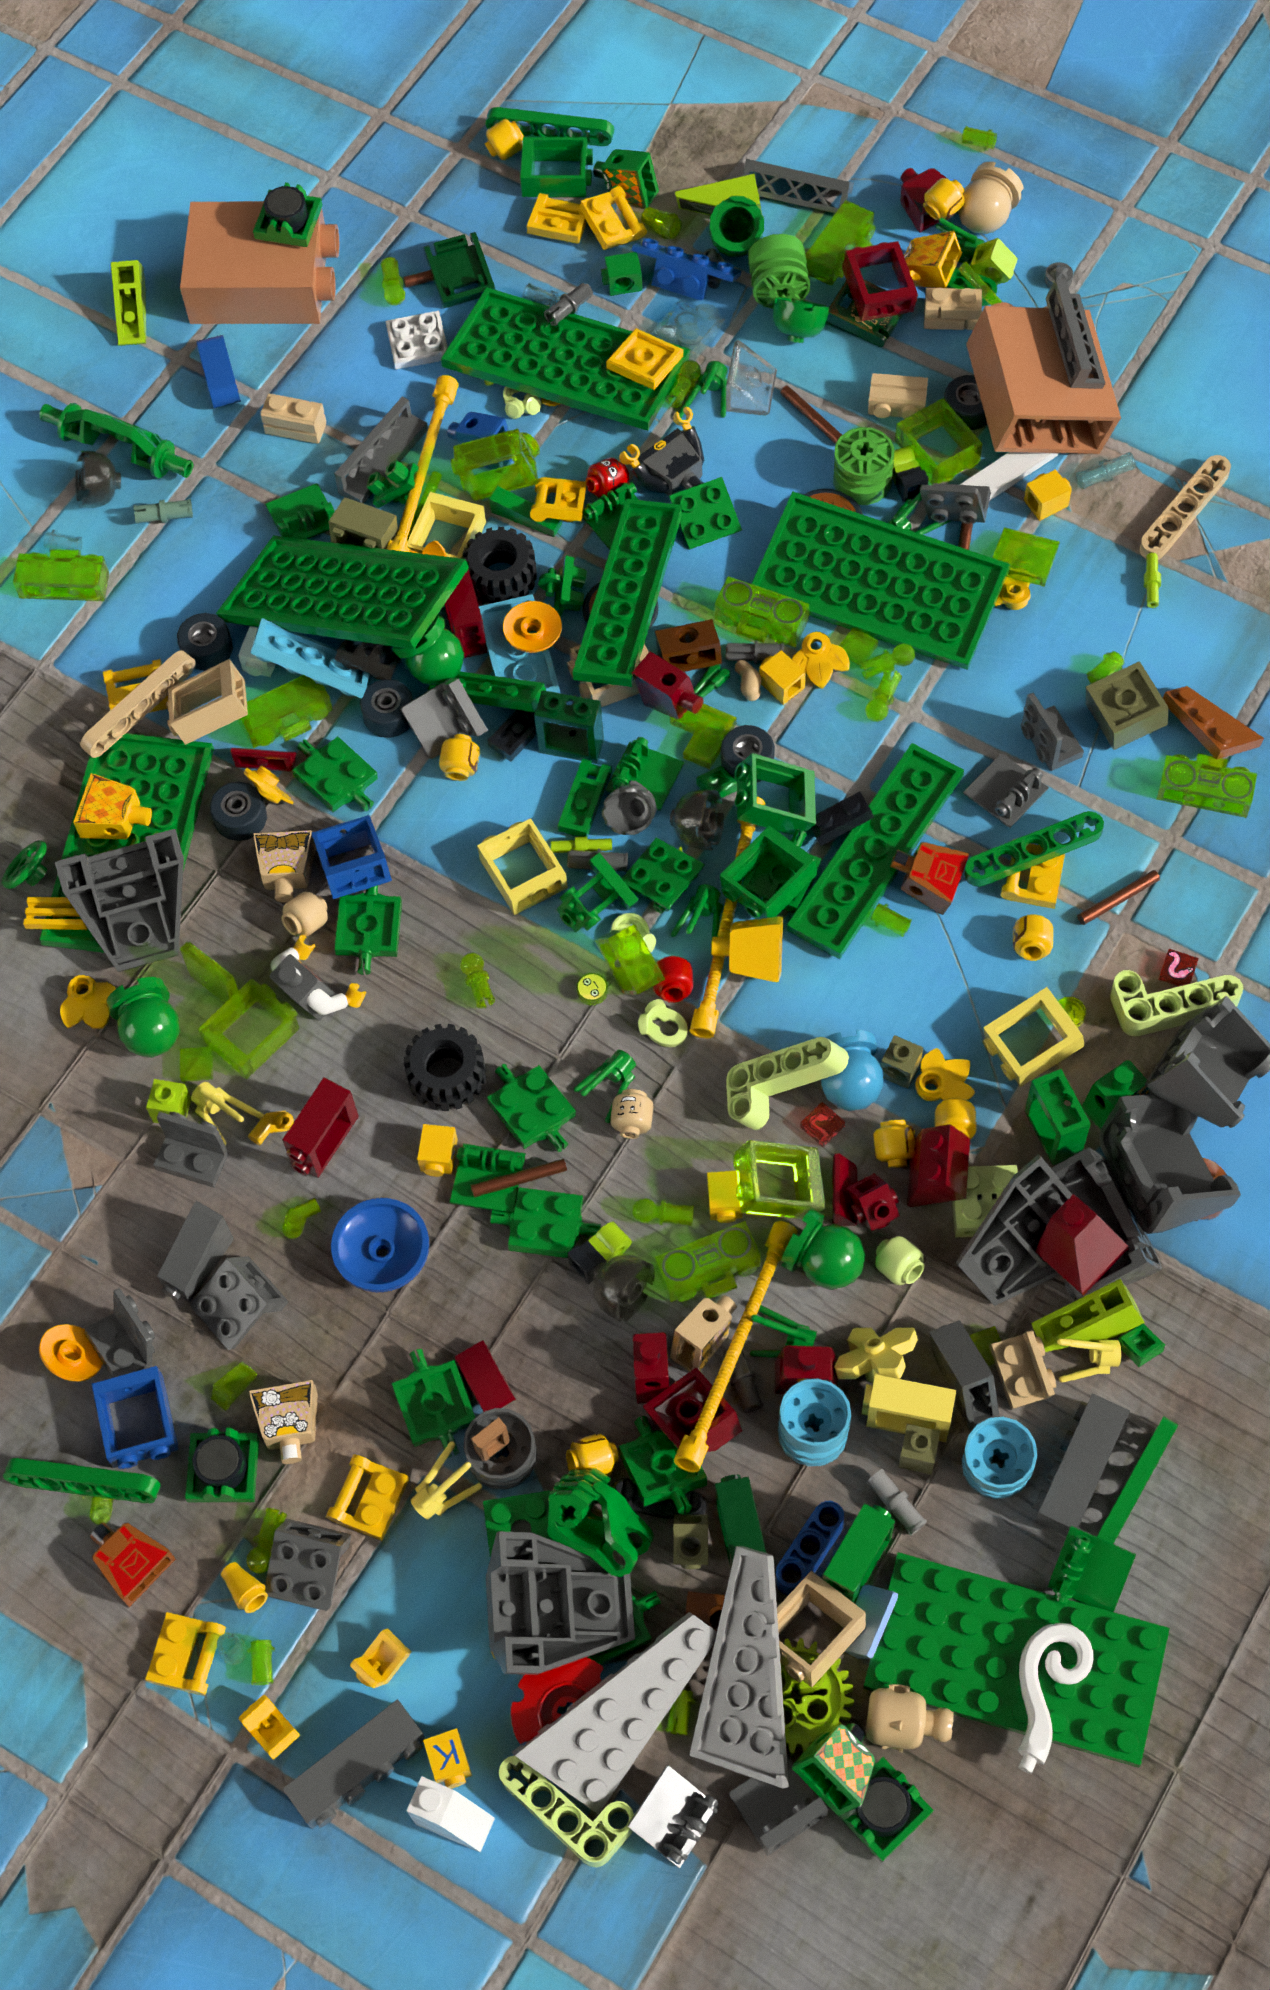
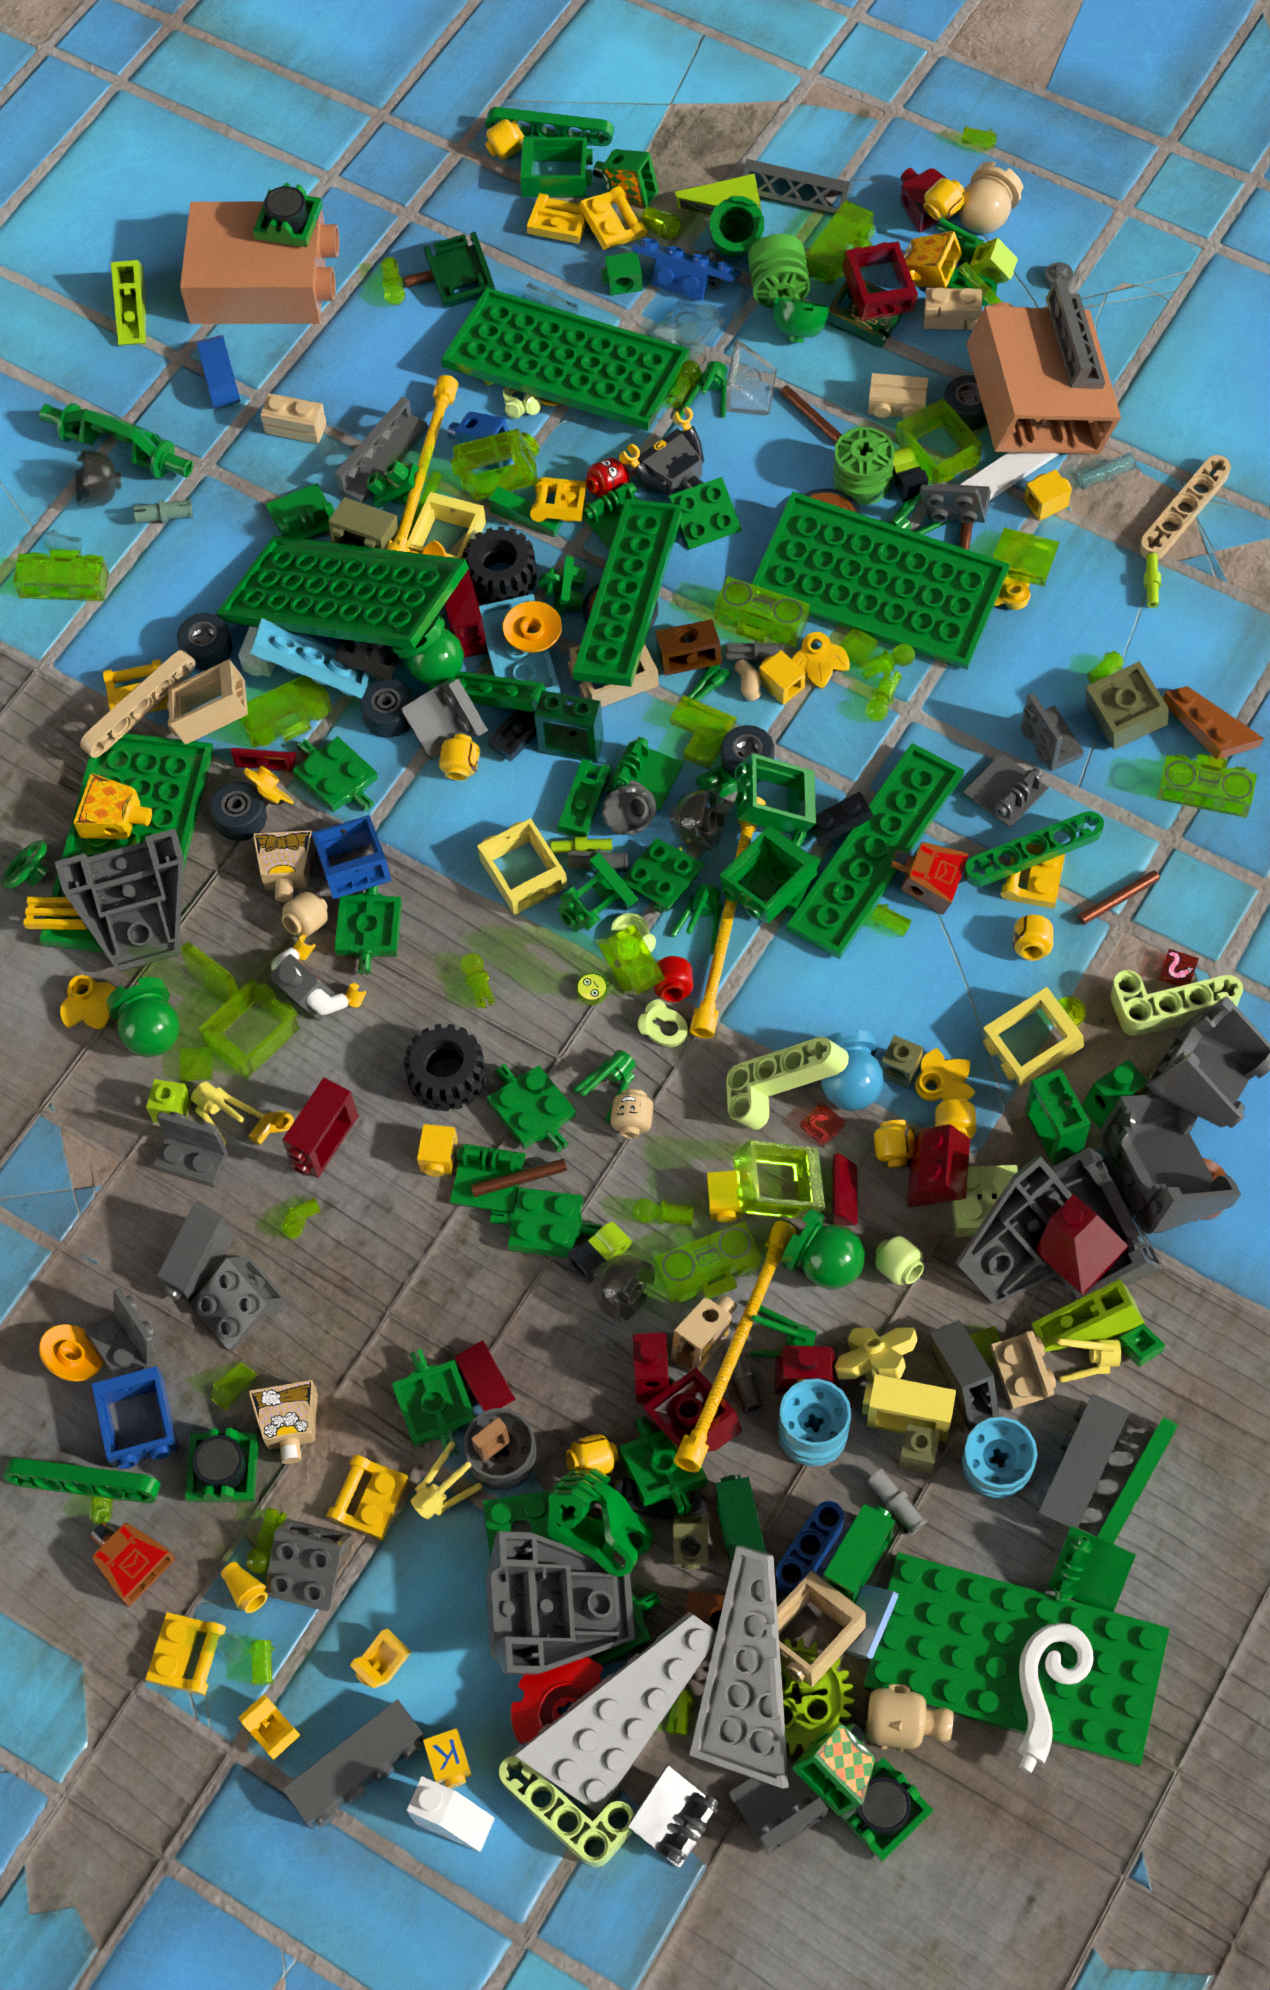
blue dish [331,1198,429,1292] -> none
white tile [385,311,448,370] -> none
dark grey axle [544,283,593,326] -> none
yellow tile [606,328,683,390] -> none
dark red torso [632,651,704,719] -> none
yellow torso [711,917,783,982] -> none
dark red brick [846,1173,900,1231] -> none

